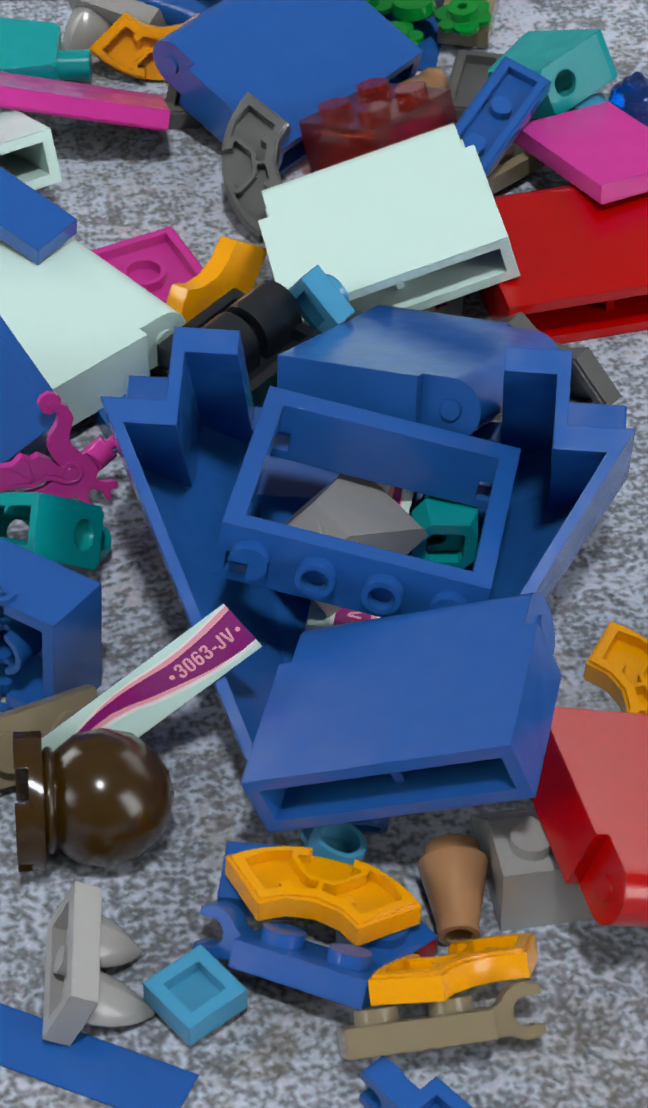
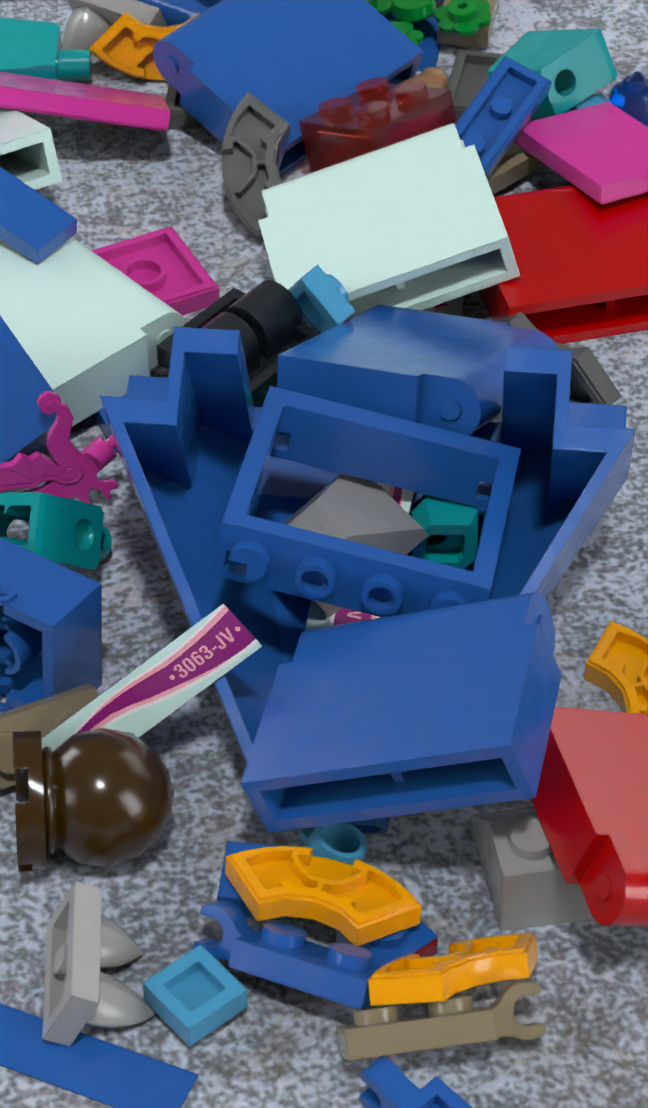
light orange tile [166,236,267,323] -> none
medium nougat cone [418,834,489,946] -> none

